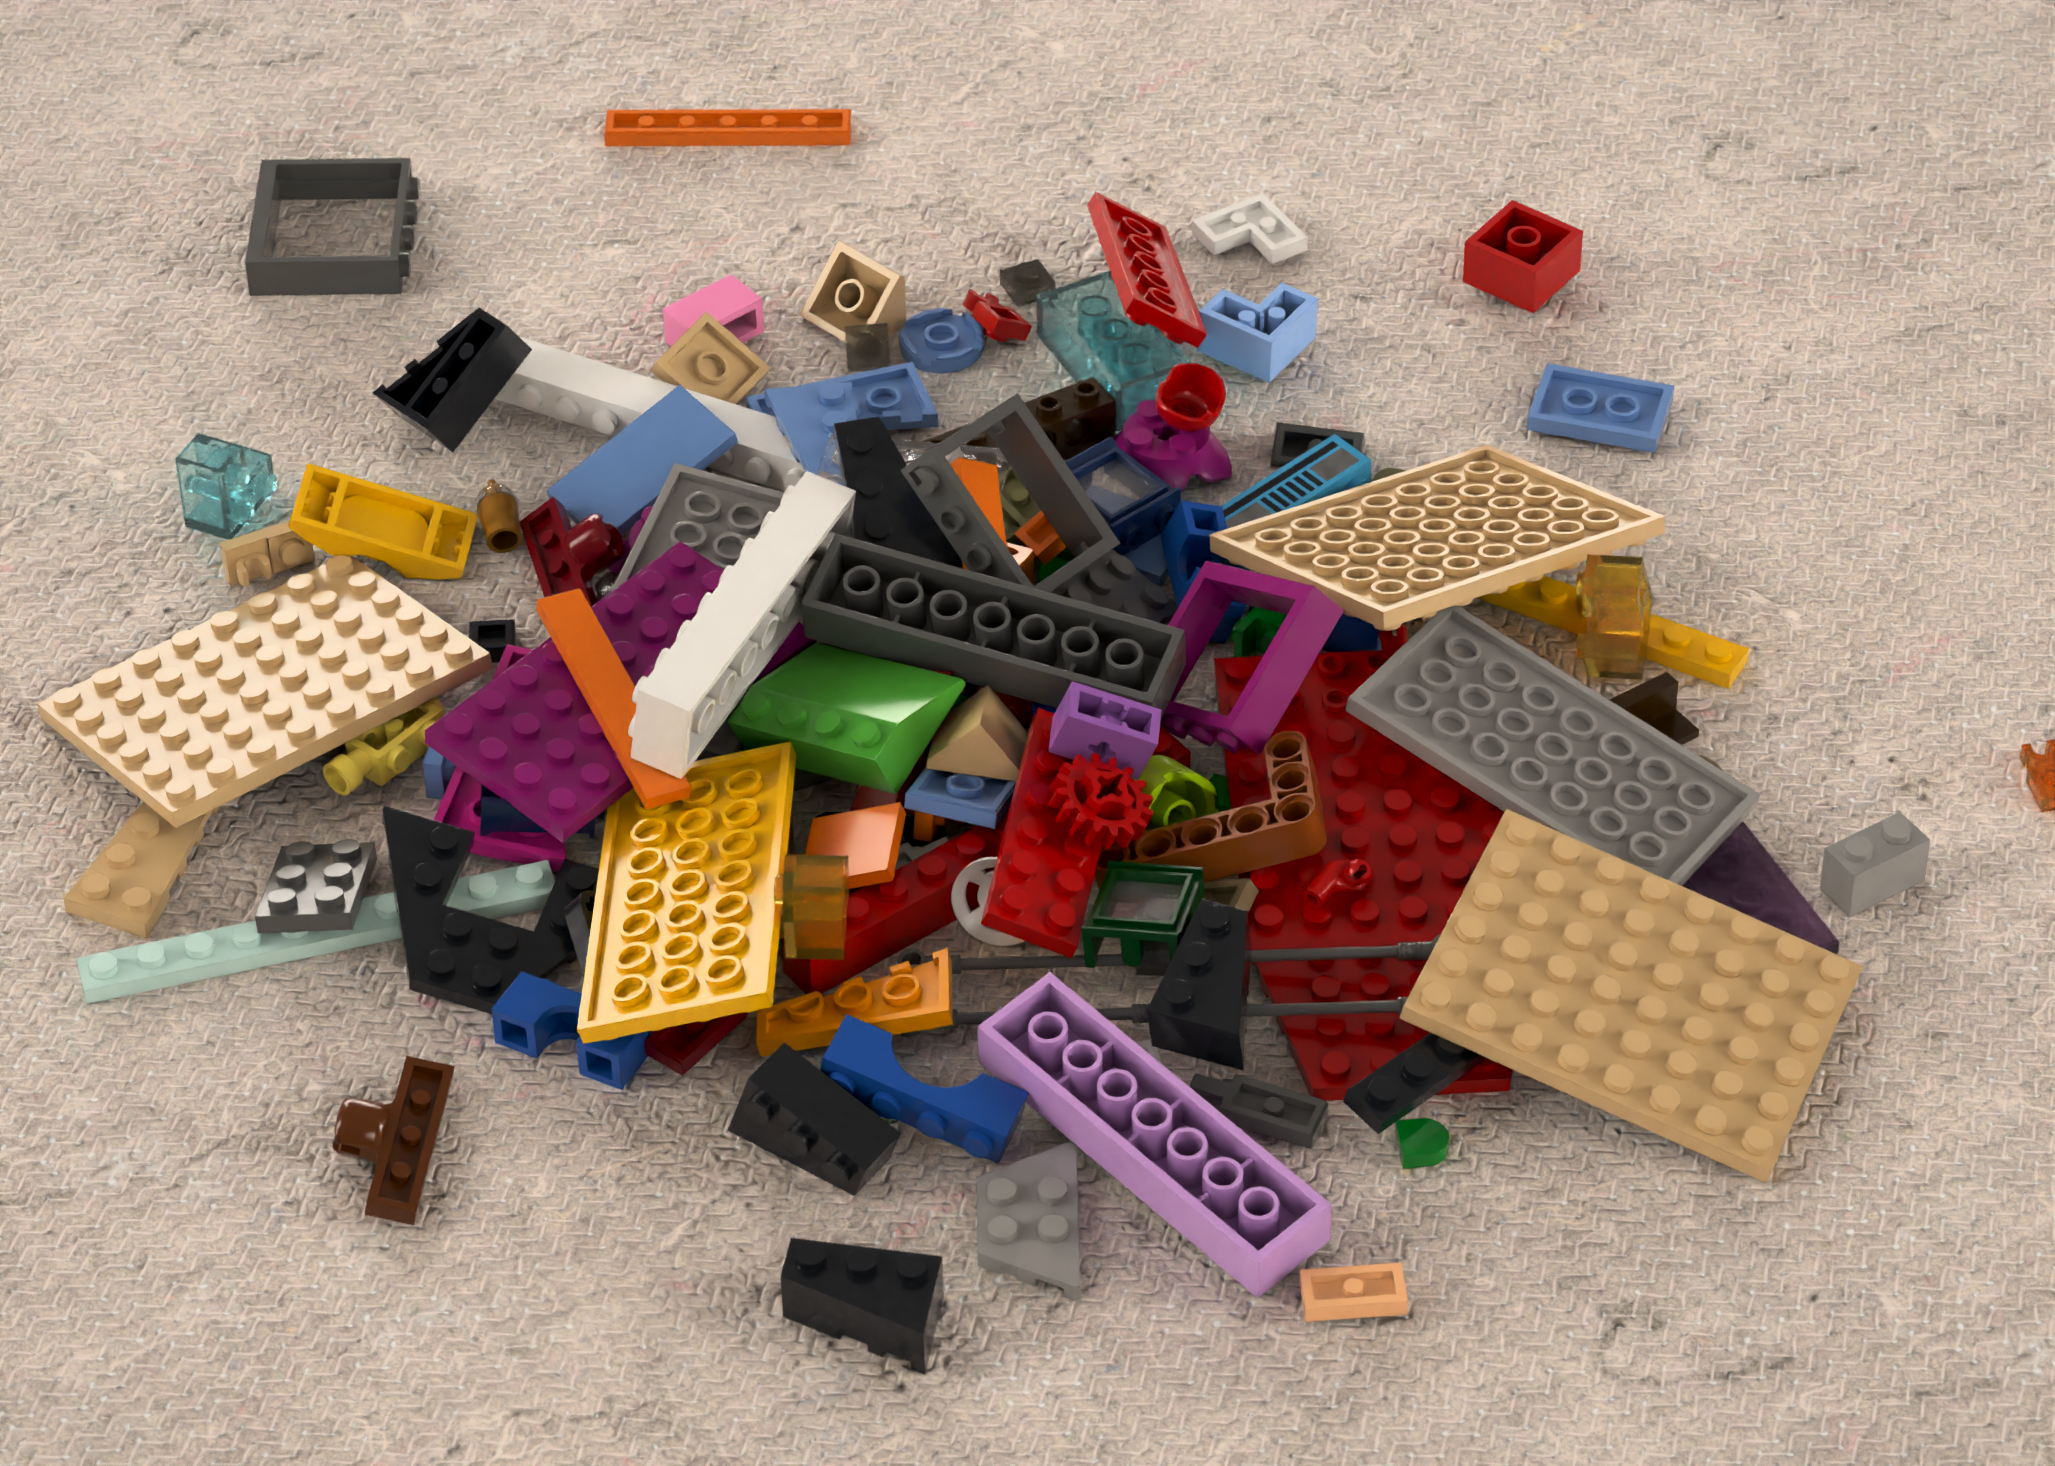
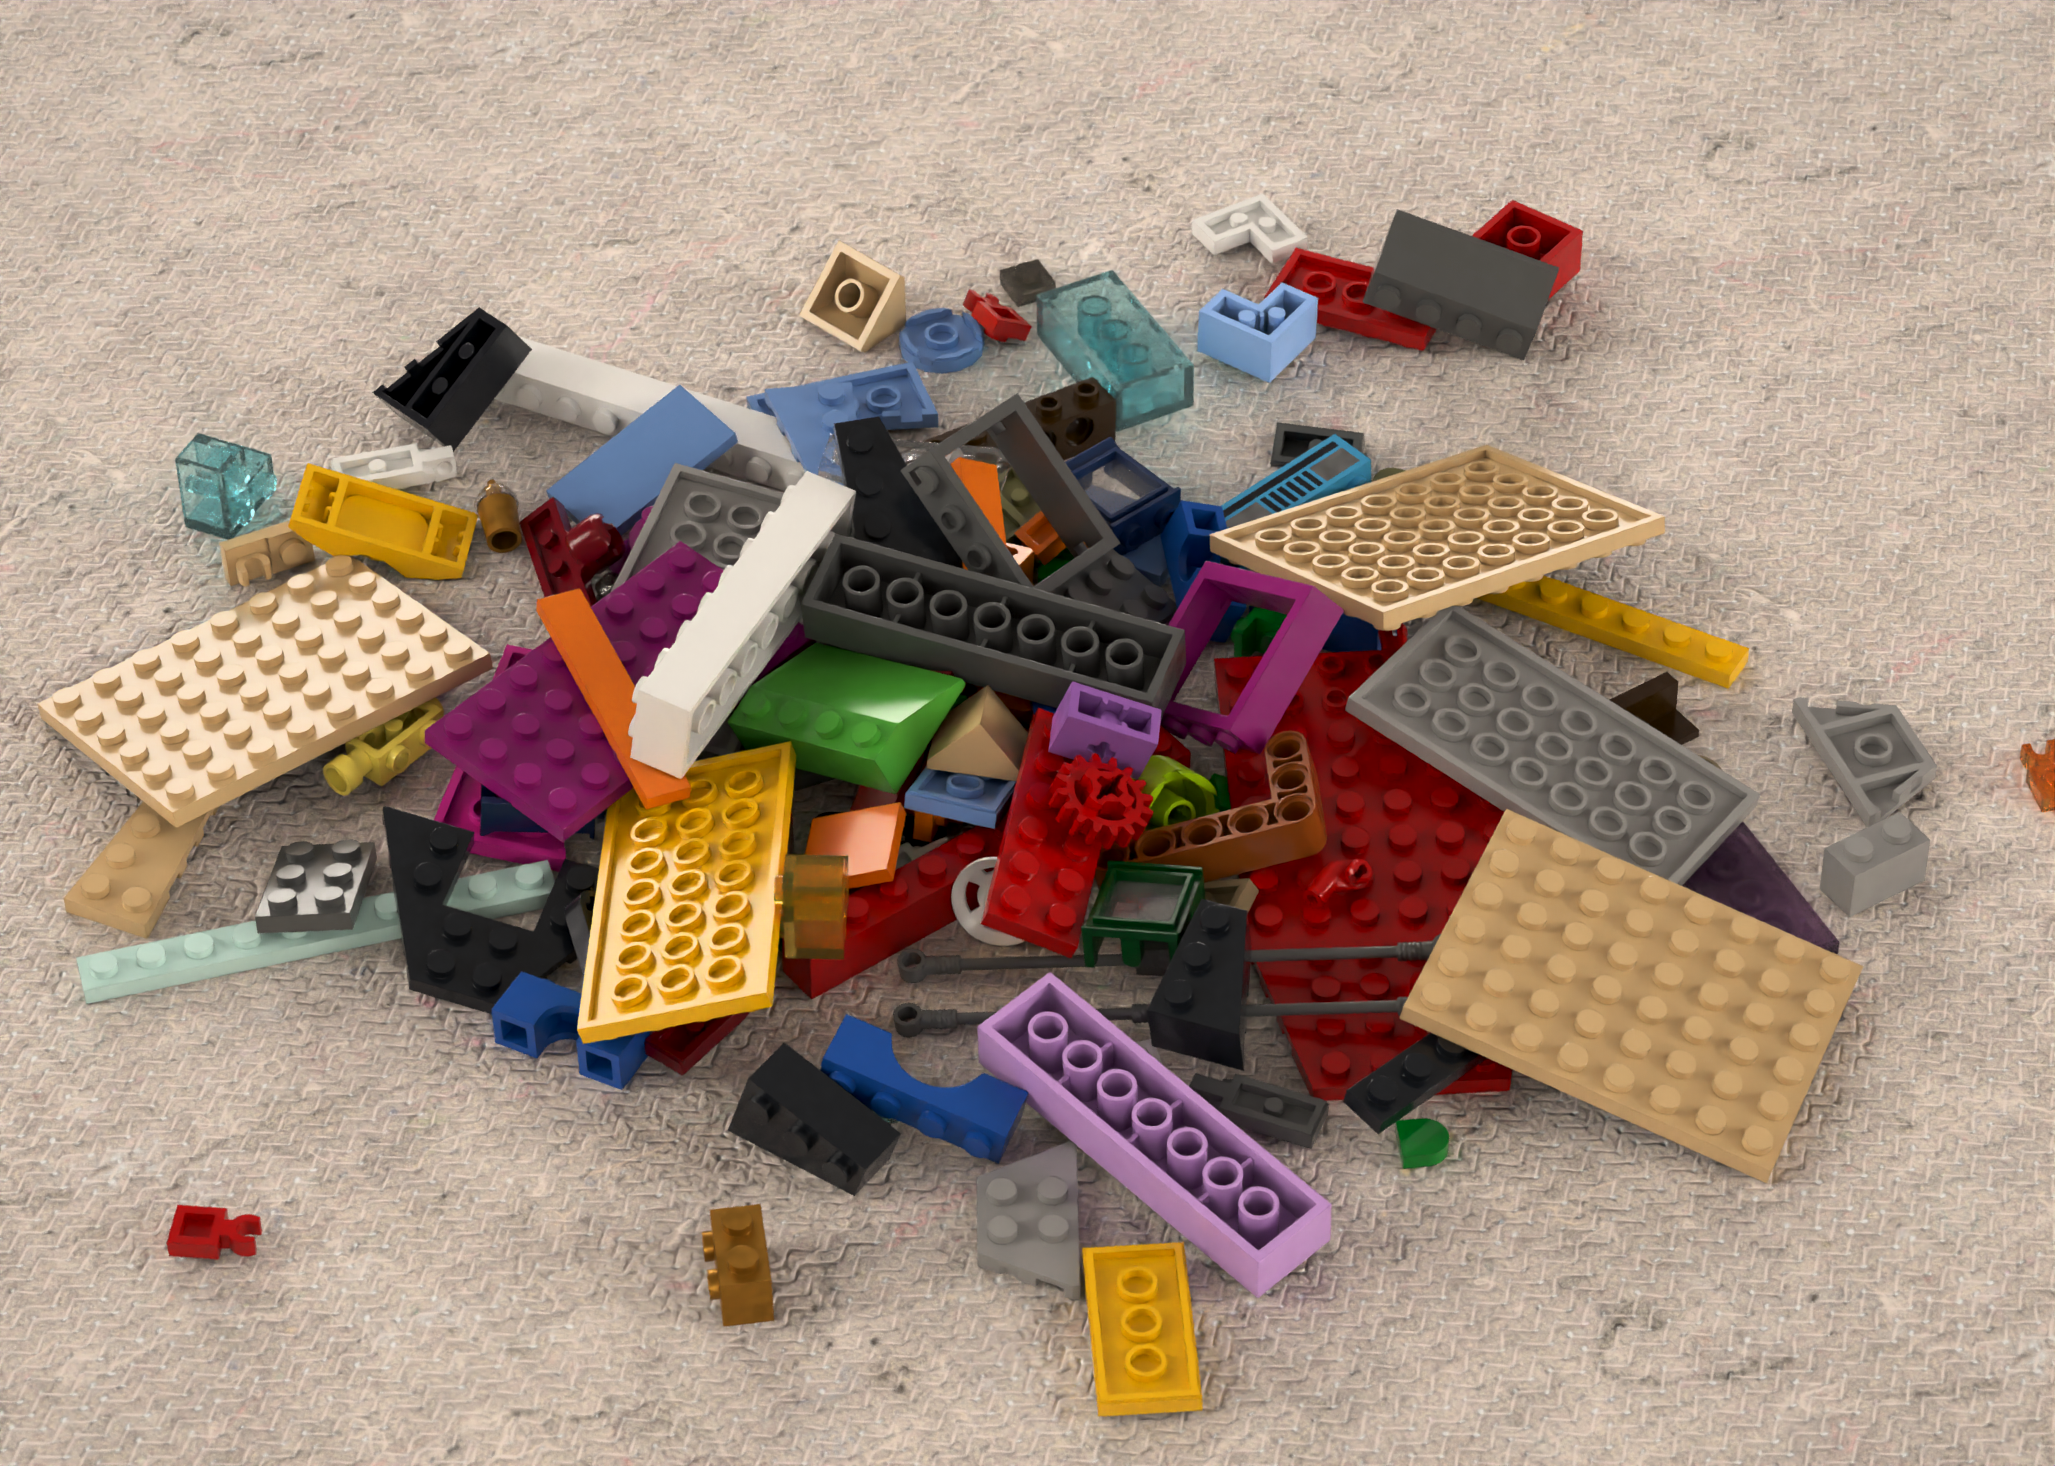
dark grey window [245,158,421,296] -> none
reddish brown plate [332,1056,455,1225] -> none
medium blue plate [423,746,456,799] -> none
black tile [469,619,516,663] -> none
orange tile [604,109,852,146] -> none
tan plate [650,311,771,405] -> none
bright pink piece [663,274,764,346] -> none
light orange wing [756,948,953,1057] -> none
black wedge [781,1238,944,1374] -> none
clear smoke plate [845,323,891,372] -> none
red plate [1087,191,1207,348] -> none
magenta brick [1113,400,1232,499] -> none
red hair [1155,363,1226,433] -> none
light nougat plate [1299,1262,1408,1322] -> none
medium blue plate [1527,363,1674,453] -> none
clear yellow brick [1576,554,1653,680] -> none
none -> red plate [167,1205,262,1259]
none -> white hinge [331,443,457,489]
none -> pearl gold brick [702,1204,774,1327]
none -> yellow plate [1082,1242,1202,1417]
none -> red plate [1264,248,1437,351]
none -> dark grey slope [1363,209,1559,360]
none -> light grey wing [1792,697,1937,827]

